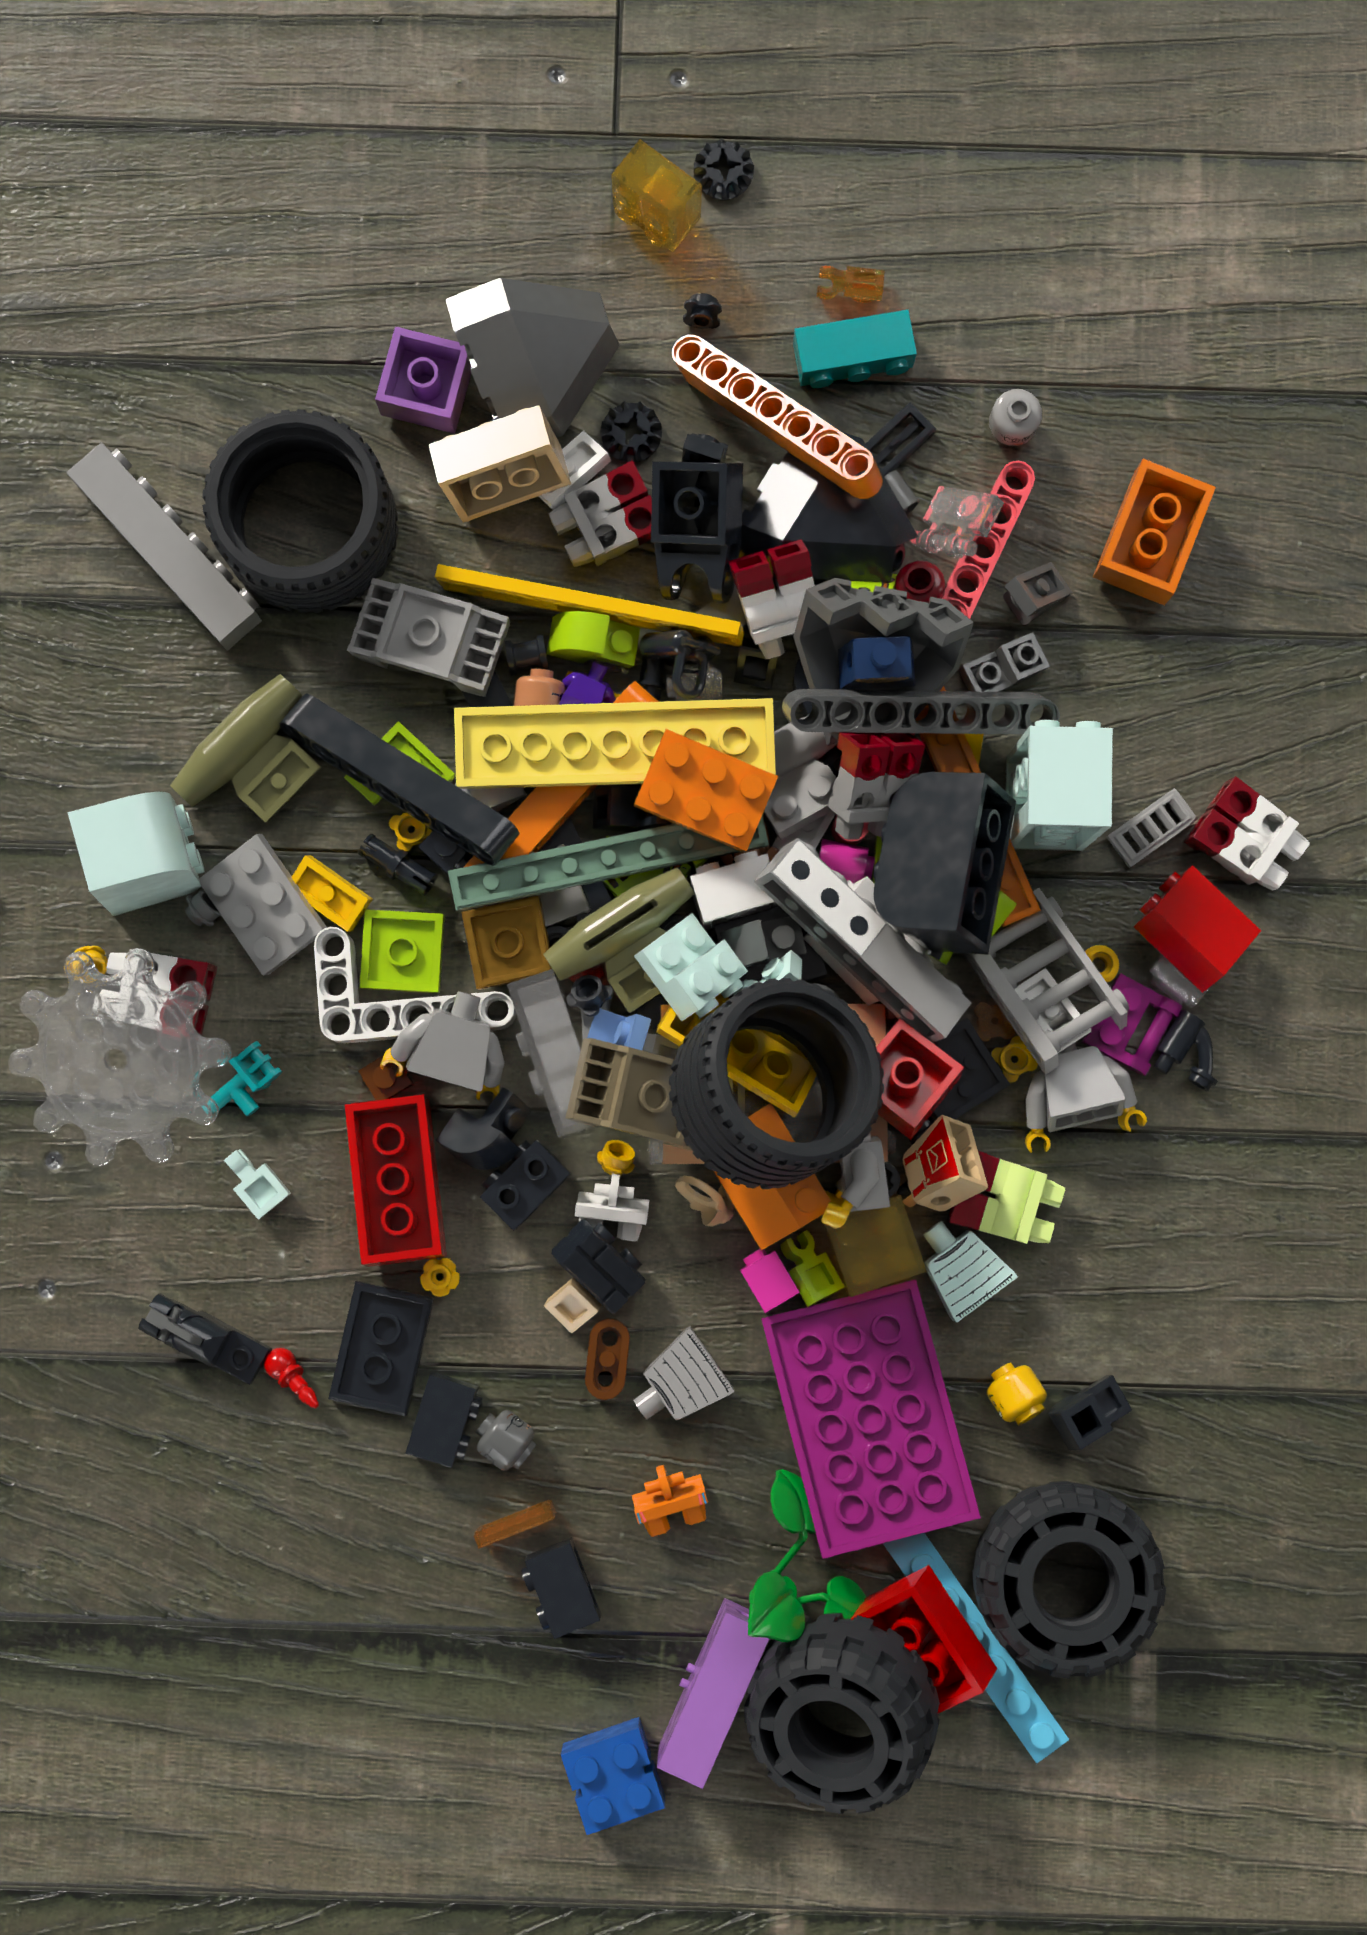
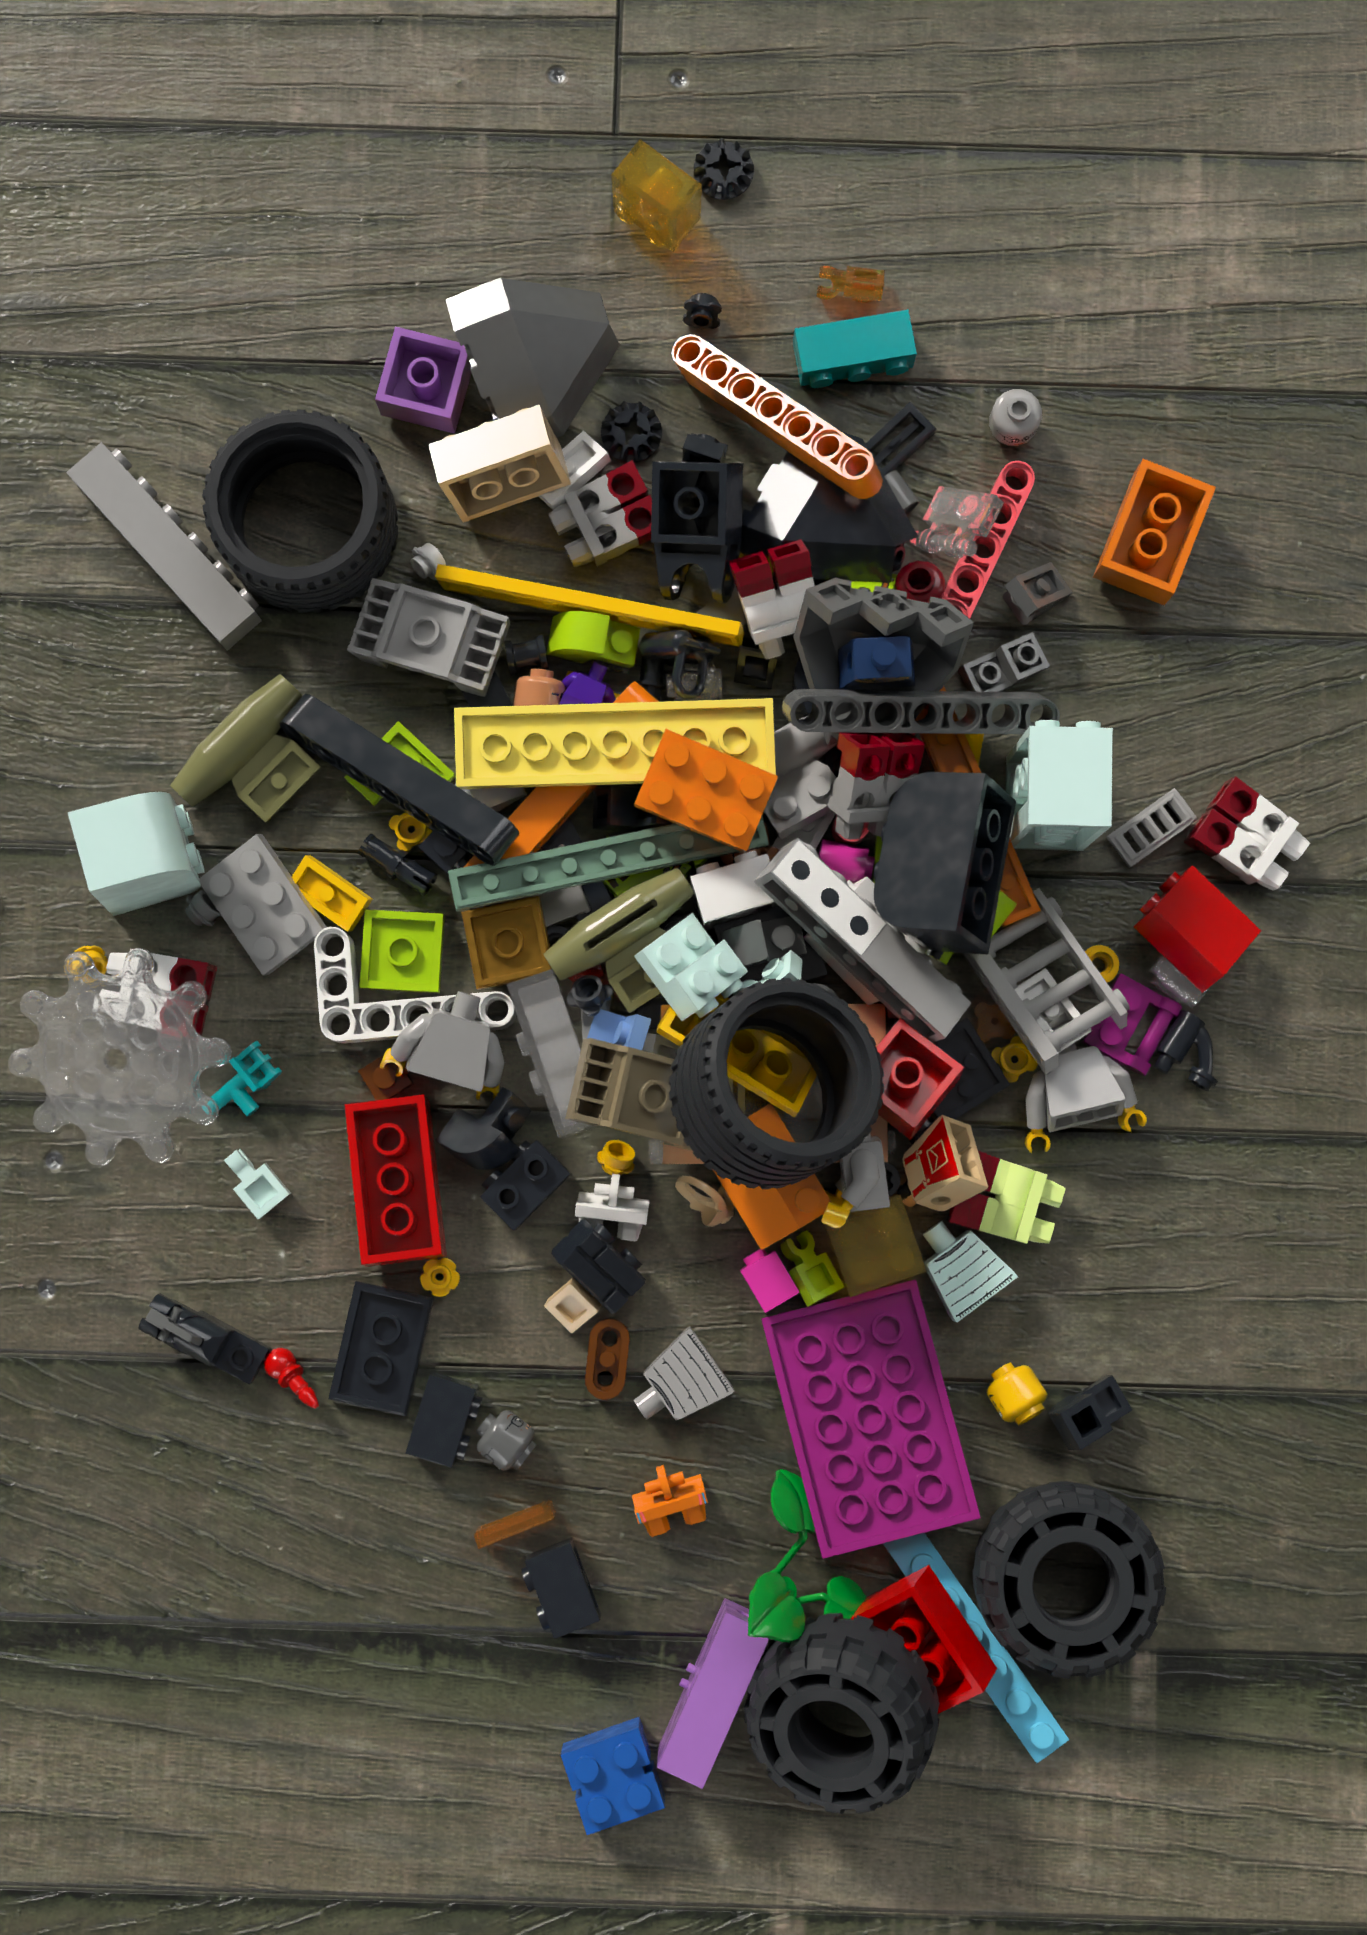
none -> white plate [411,543,446,580]

